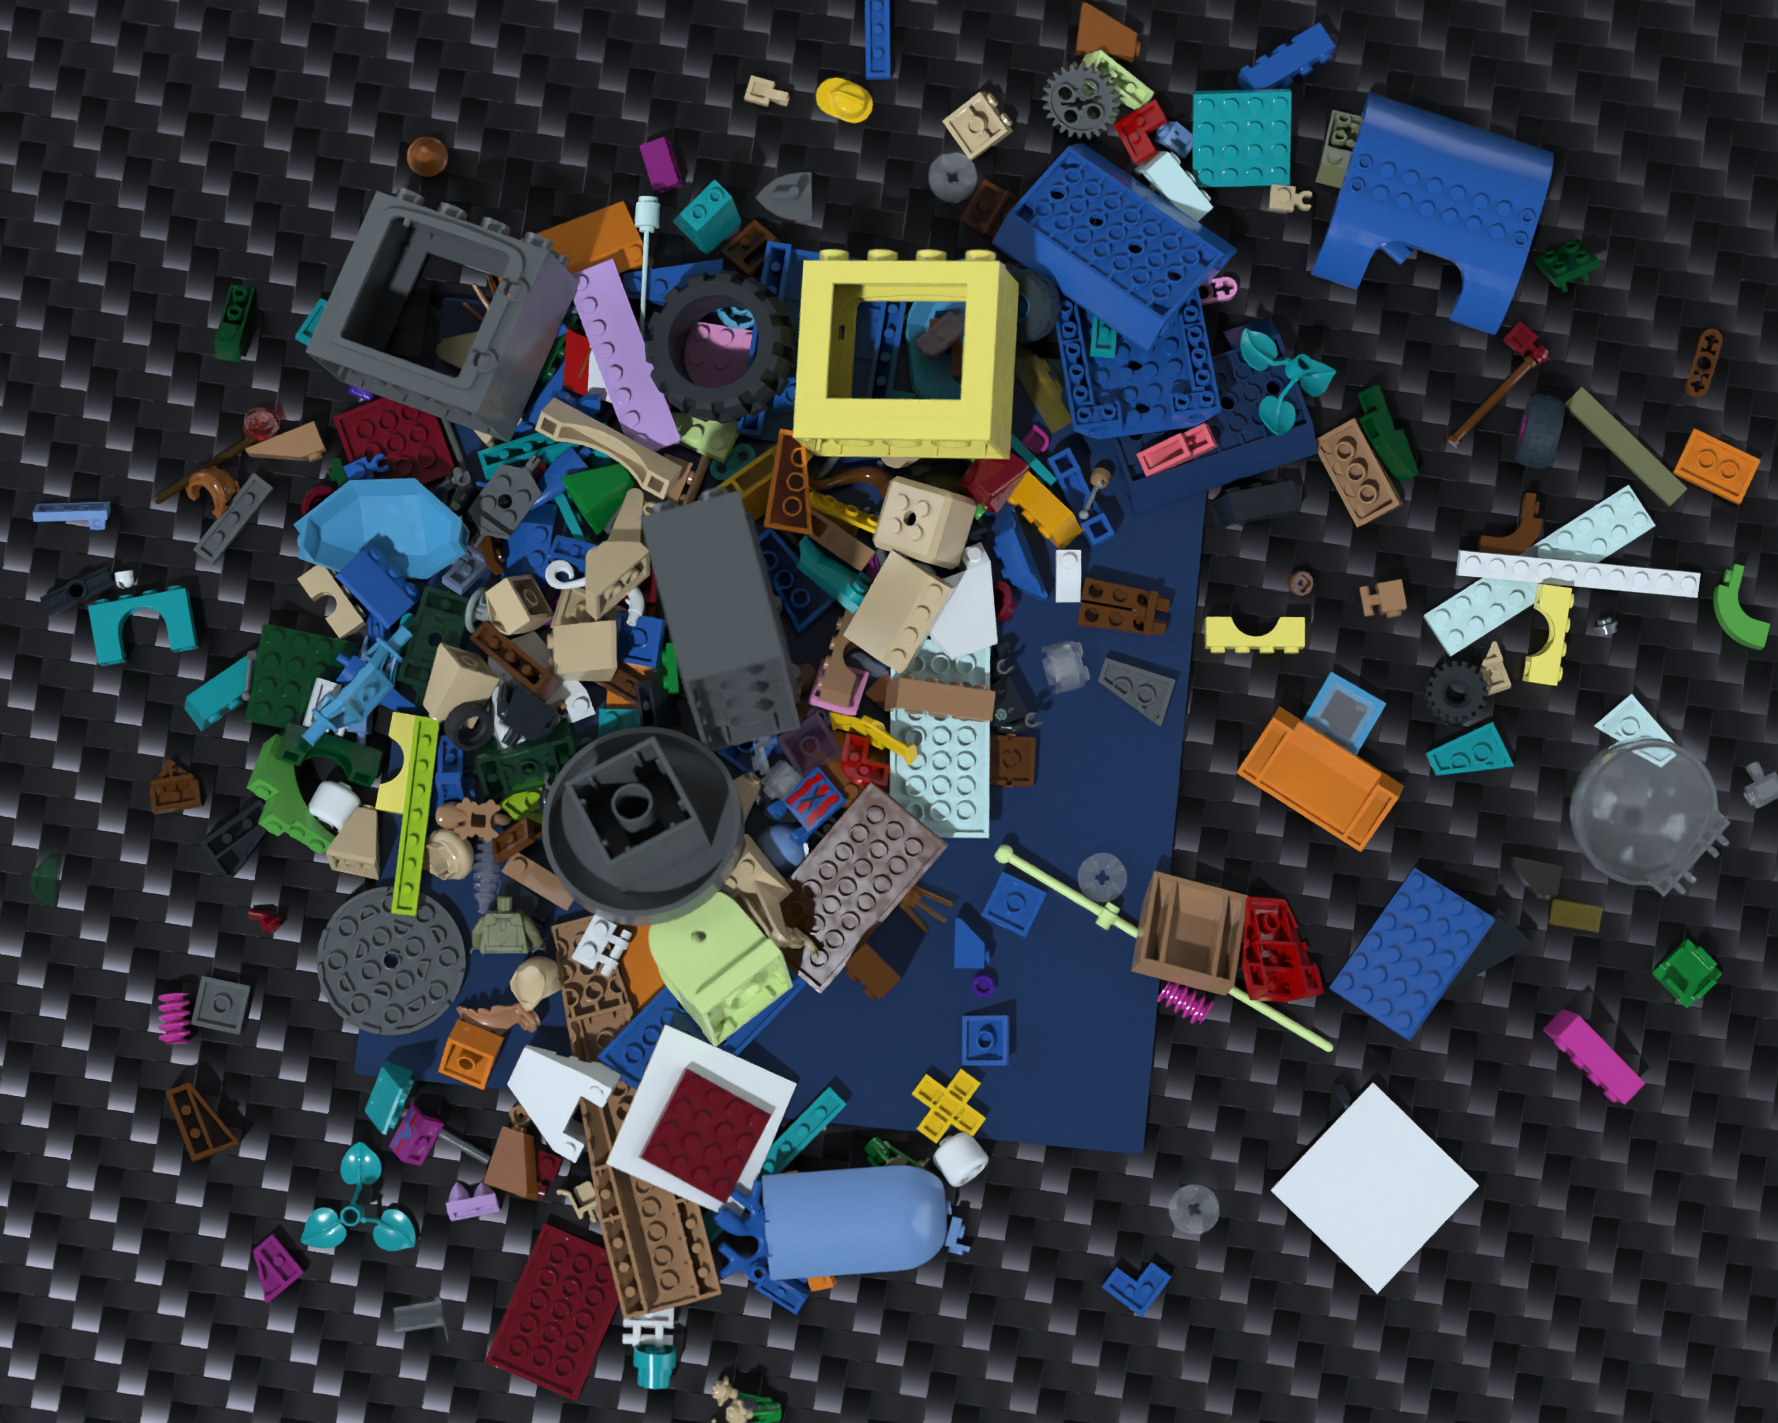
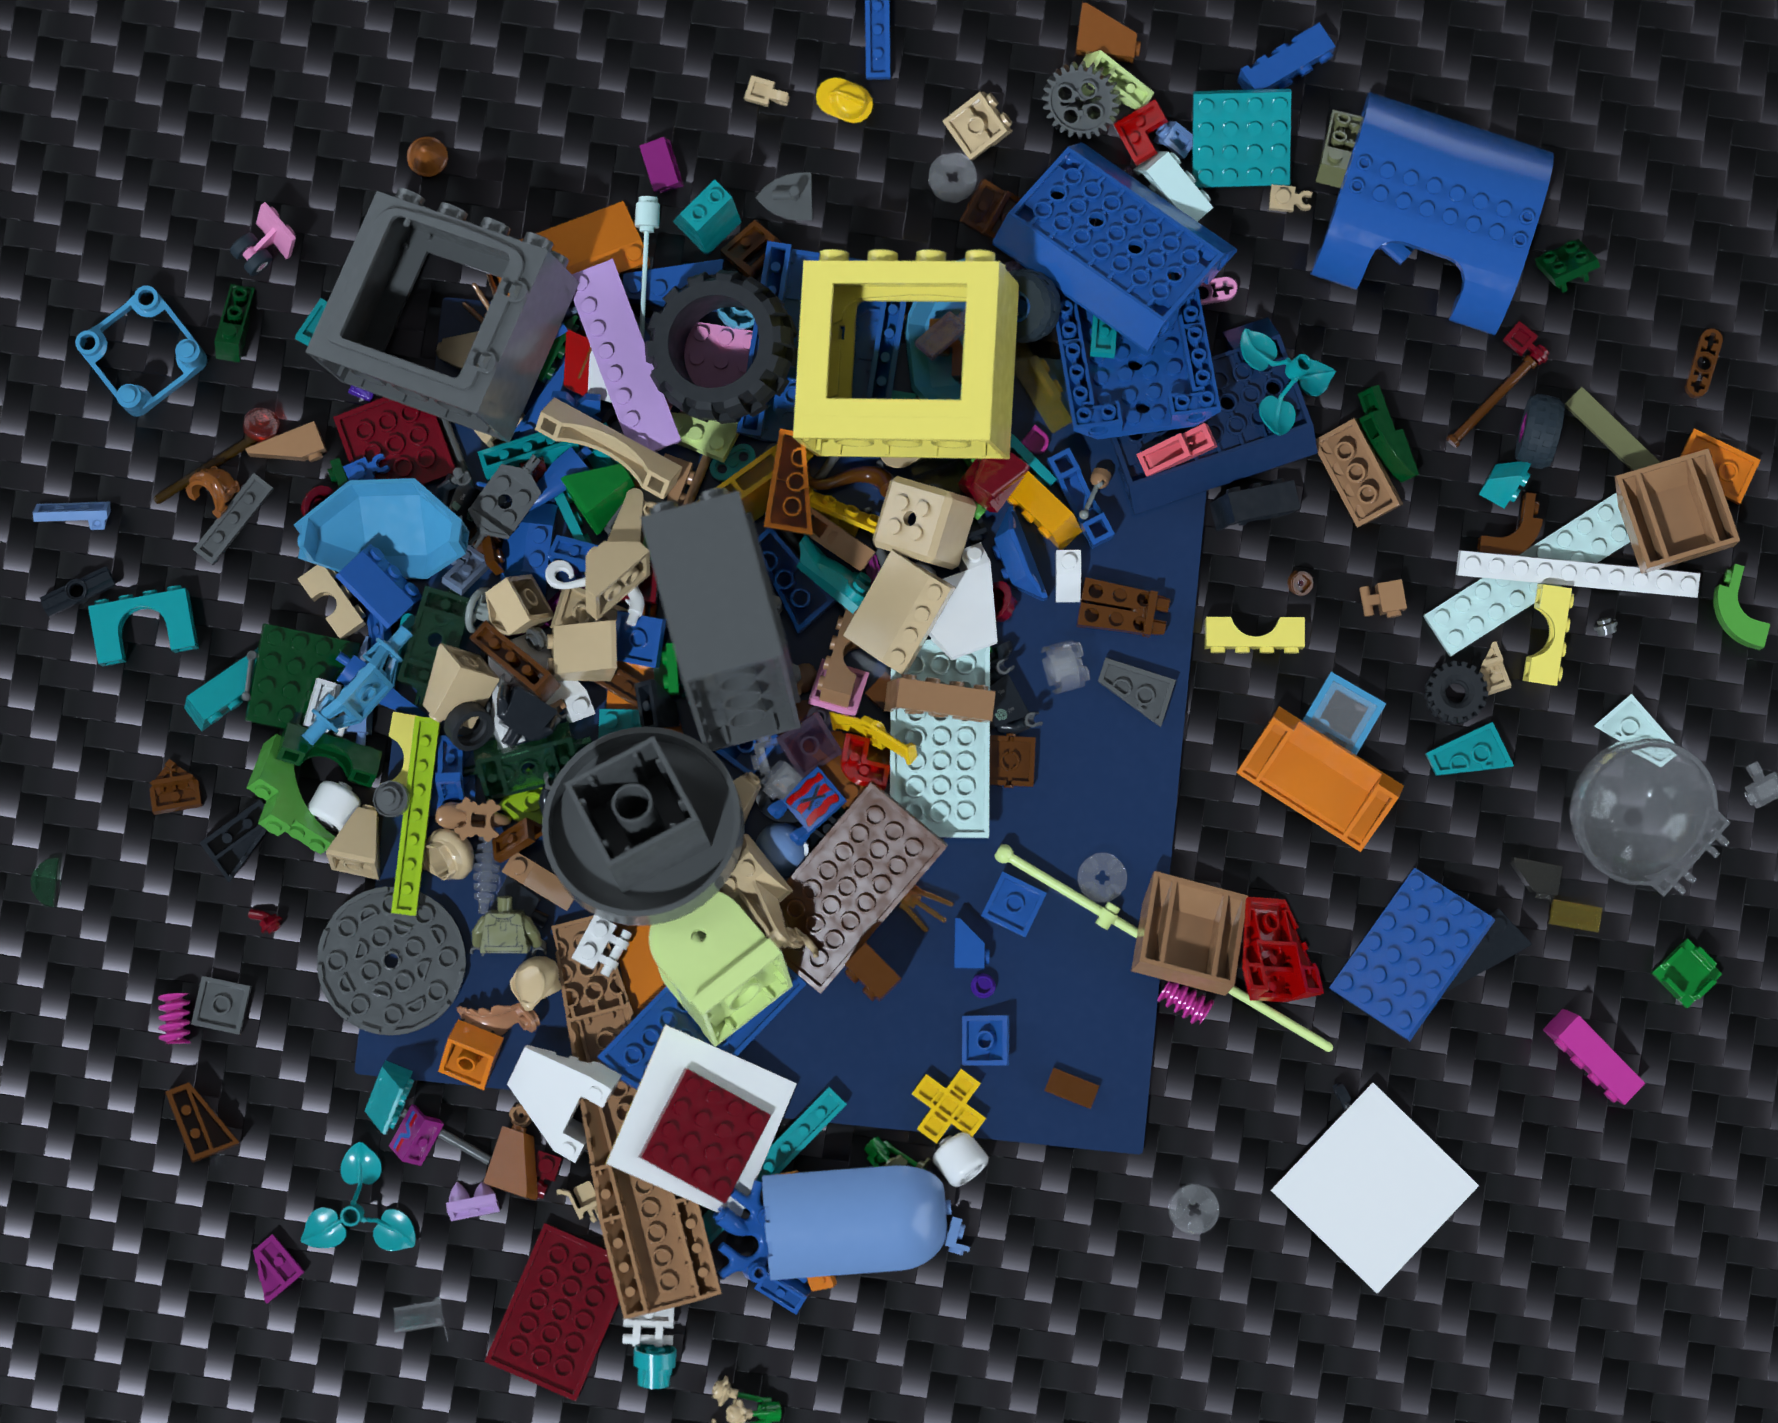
white hinge [113,570,134,589] -> none
blue plate [1102,1262,1171,1317] -> none
none -> dark azure piece [75,285,207,417]
none -> bright pink plate [230,202,296,276]
none -> dark grey plate [373,781,410,817]
none -> dark grey plate [525,627,547,651]
none -> reddish brown tile [1044,1068,1099,1109]
none -> teal slope [1479,461,1531,509]
none -> medium nougat slope [1615,449,1740,574]

